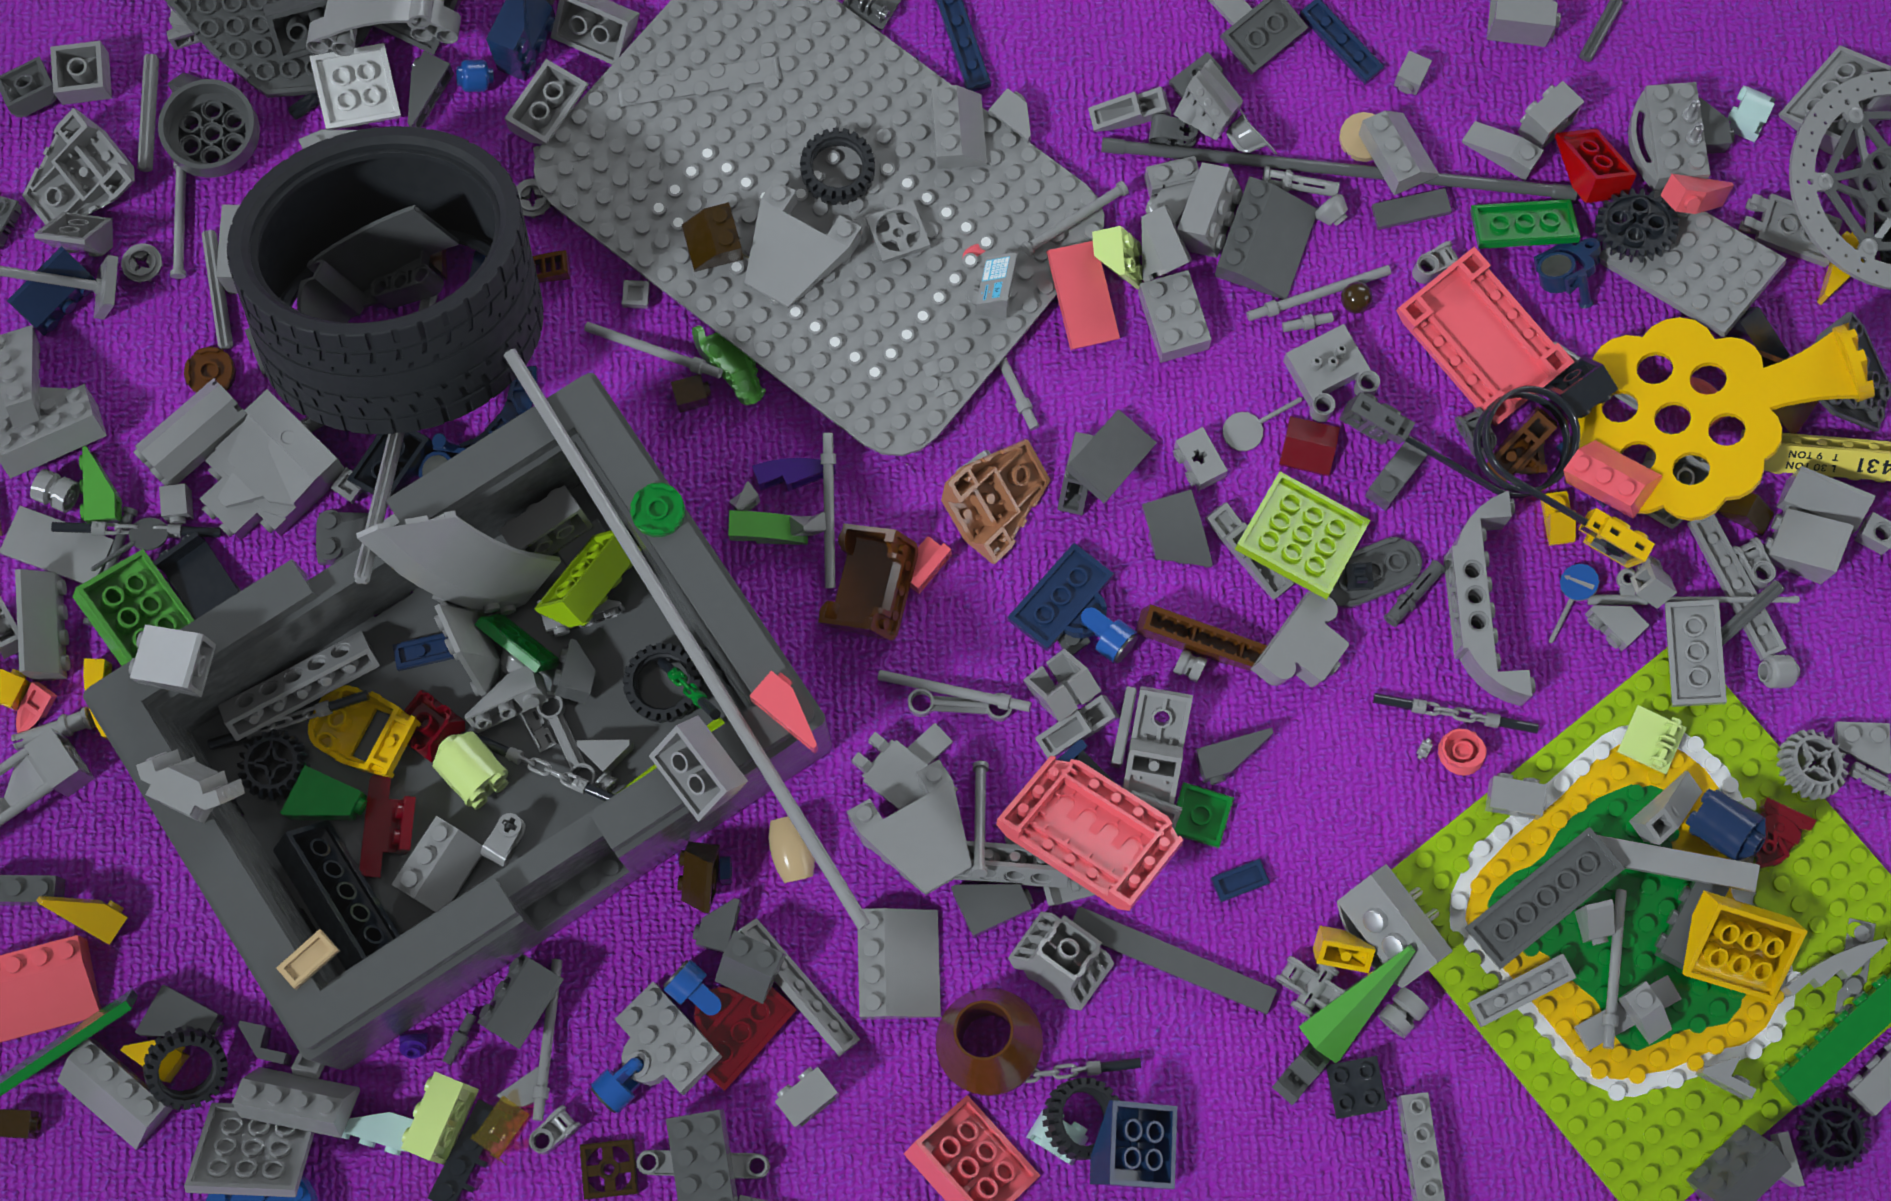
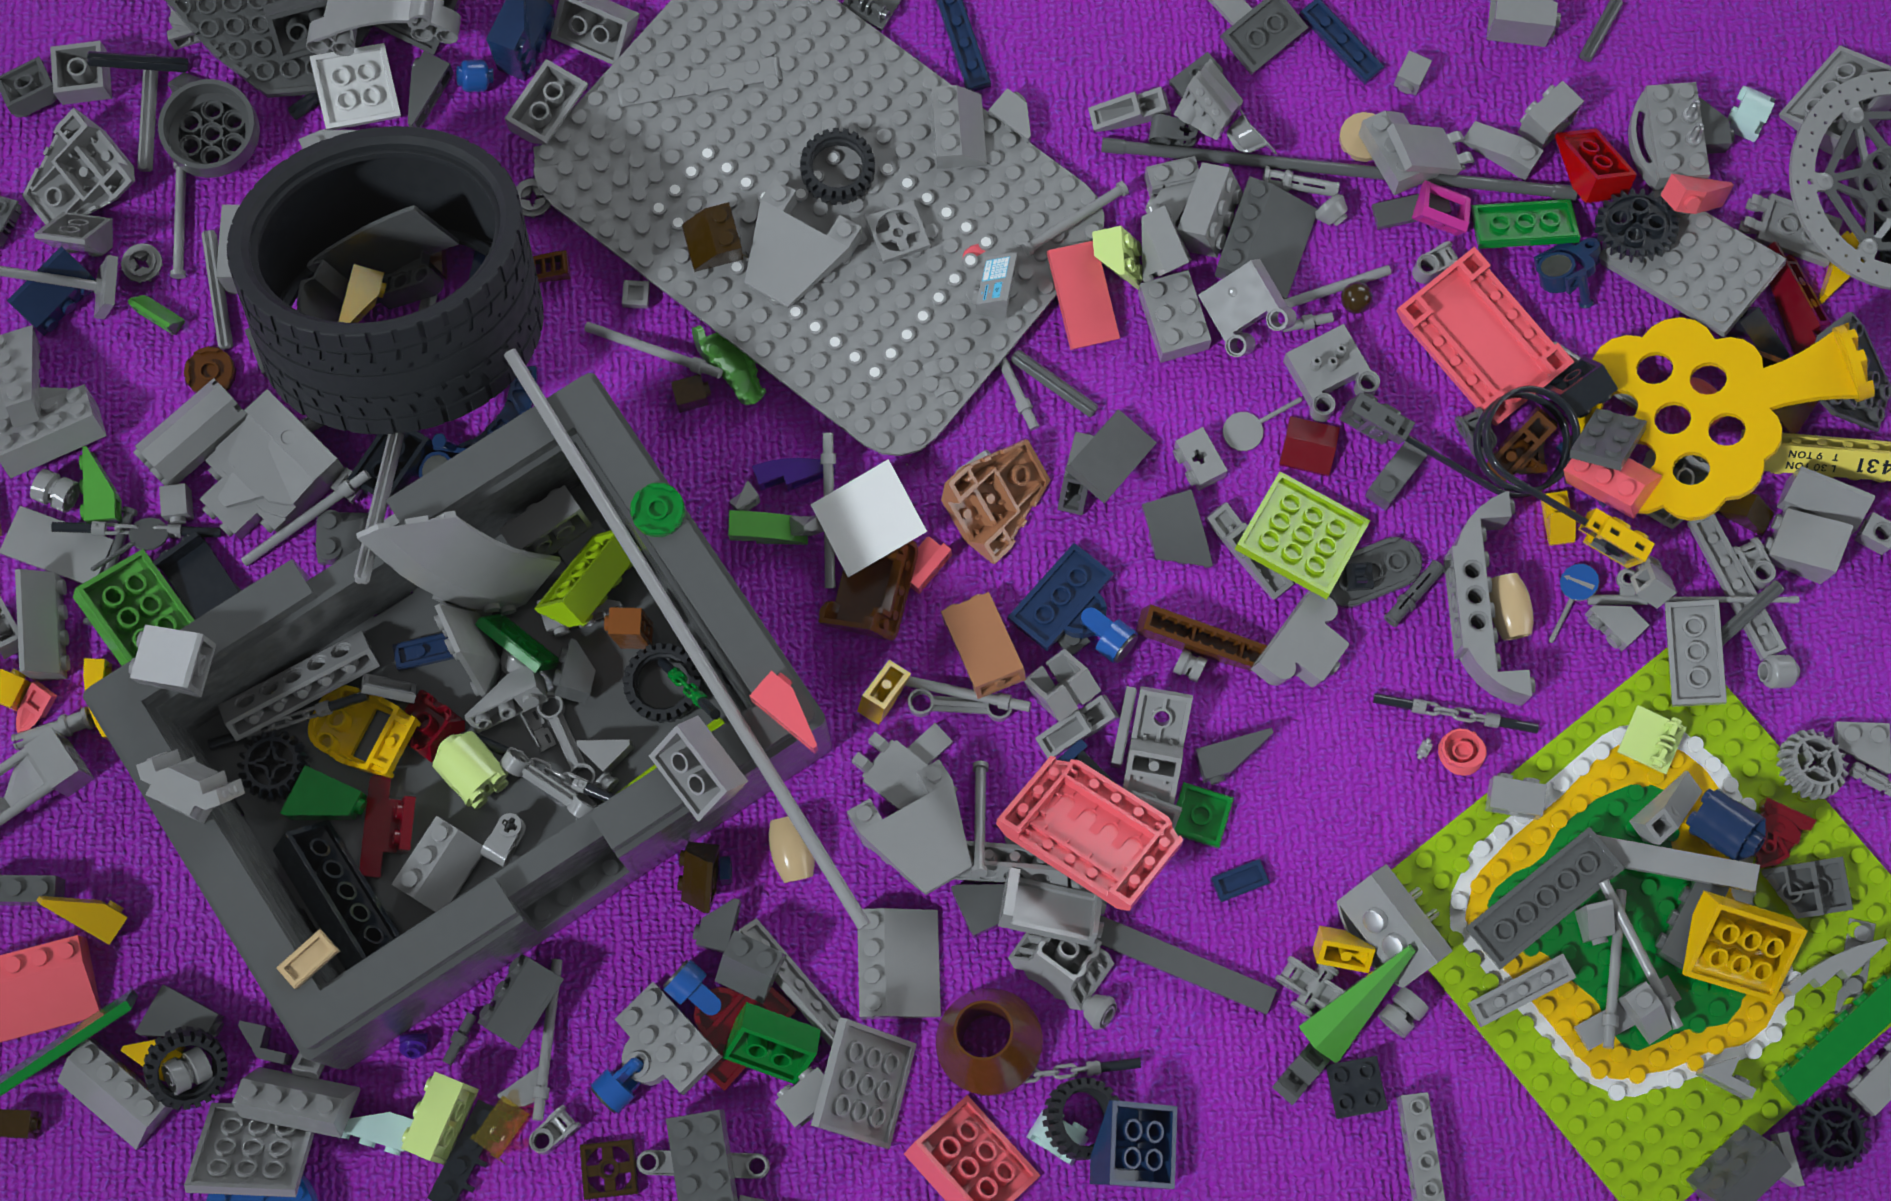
none -> black axle [87,51,189,72]
none -> bright green slope [127,295,185,335]
none -> light grey wheel [161,1046,213,1095]
none -> light grey bar [241,470,371,566]
none -> yellow slope [338,264,386,323]
none -> light grey tile [361,673,416,704]
none -> light grey piece [500,748,598,818]
none -> dark orange brick [604,607,654,649]
none -> green slope [722,1002,821,1085]
none -> white sticker [811,459,927,577]
none -> light grey plate [811,1017,917,1149]
none -> yellow slope [857,660,911,725]
none -> nougat panel [941,592,1026,699]
none -> light grey panel [998,867,1107,947]
none -> dark grey axle [1011,350,1098,417]
none -> light grey cone [1082,994,1117,1030]
none -> light grey piece [1198,259,1296,357]
none -> light grey tile [1387,123,1474,175]
none -> dark pink tile [1412,180,1471,236]
none -> tan piece [1489,573,1534,641]
none -> dark grey plate [1570,409,1647,471]
none -> light grey bar [1598,879,1683,1030]
none -> dark grey slope [1761,857,1854,919]
none -> dark red wedge [1767,241,1832,355]

